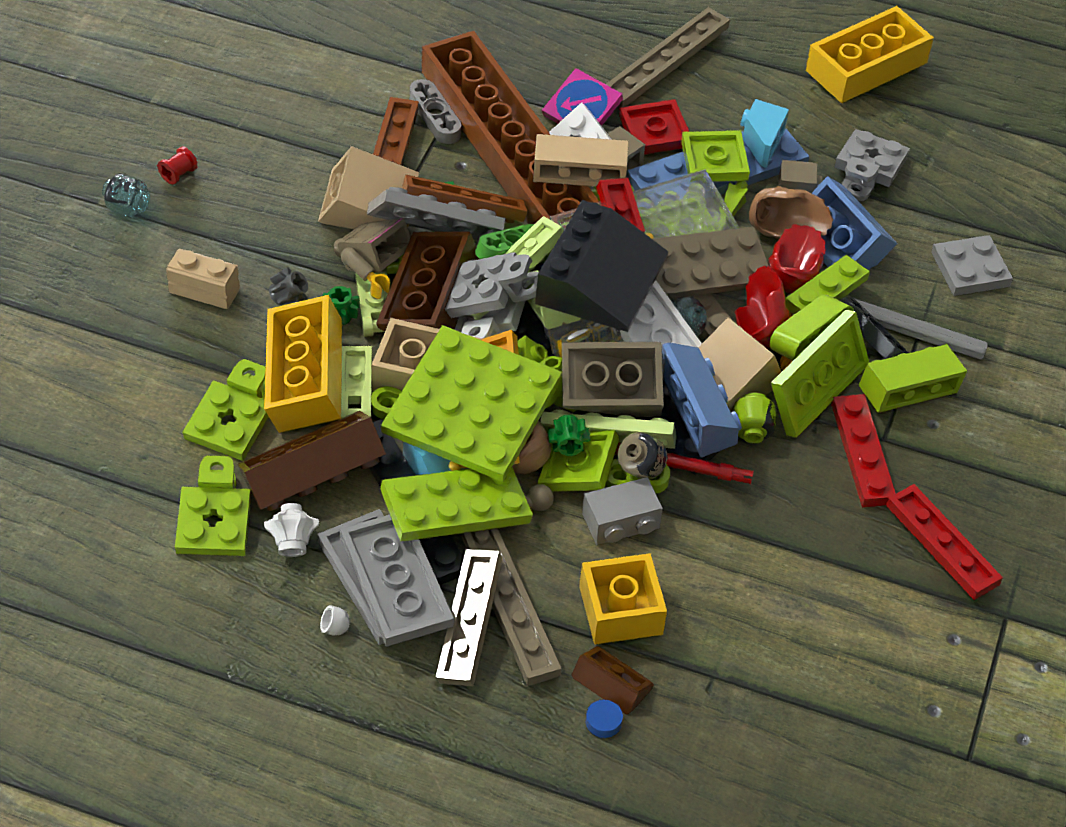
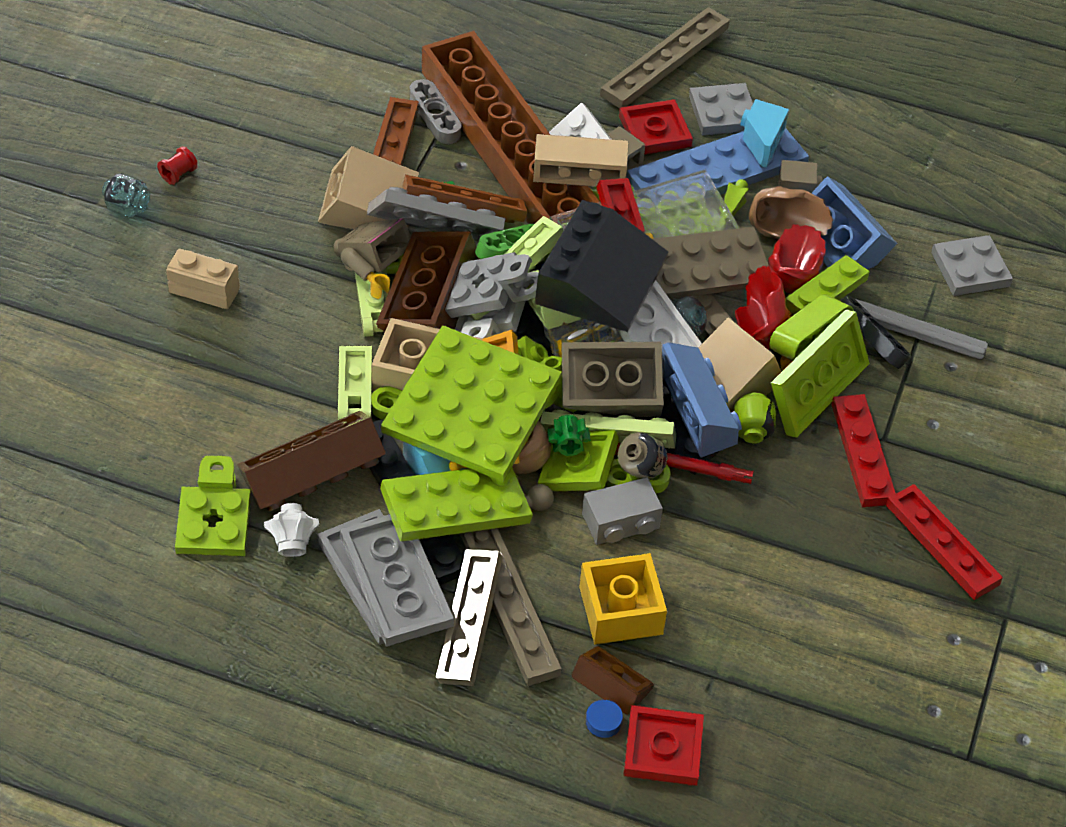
lime plate [182,359,269,461] -> none
yellow brick [264,295,342,433] -> none
dark grey gear [269,267,308,305] -> none
white hinge [320,605,350,636] -> none
green gear [323,286,360,325] -> none
tile [542,68,623,126] -> none
lime plate [681,130,750,182] -> none
yellow brick [806,6,934,103] -> none
light grey plate [834,129,910,201] -> none
lime brick [859,344,967,413] -> none
none -> red plate [623,705,704,786]
none -> light grey plate [689,83,753,136]

